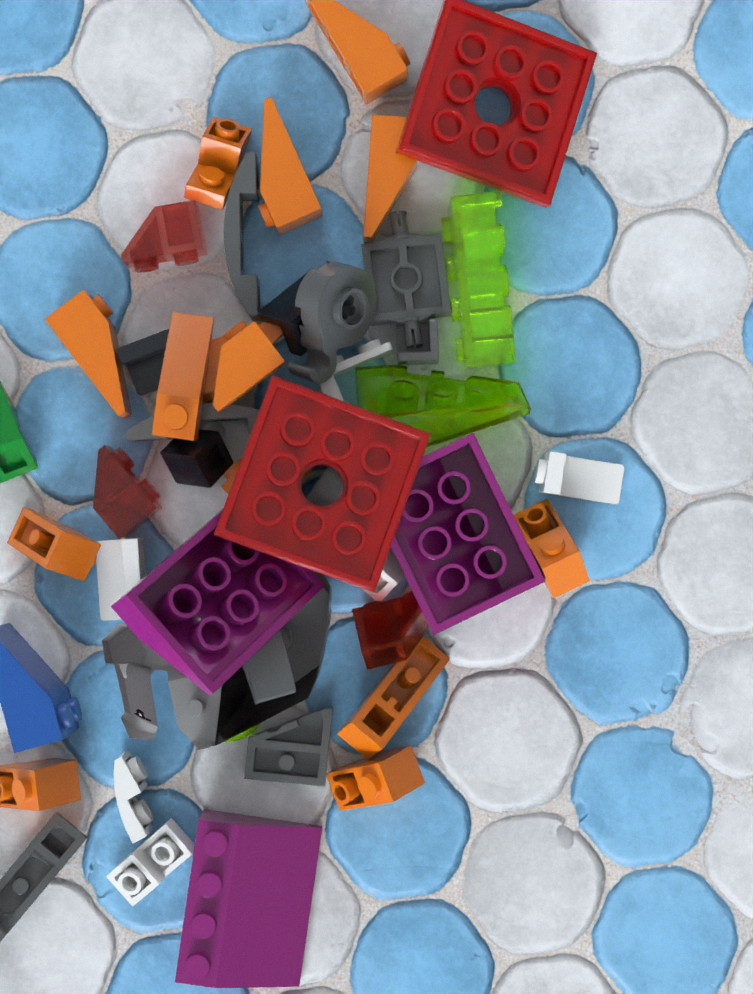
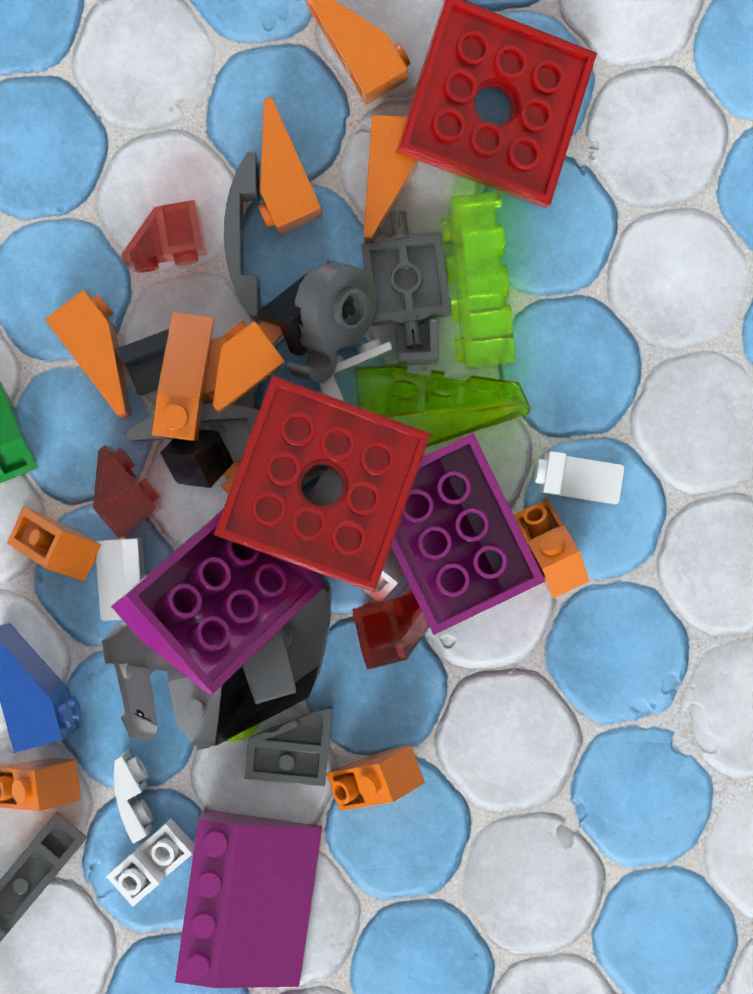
orange slope [184,117,252,210] -> none
orange slope [337,633,450,760] -> none

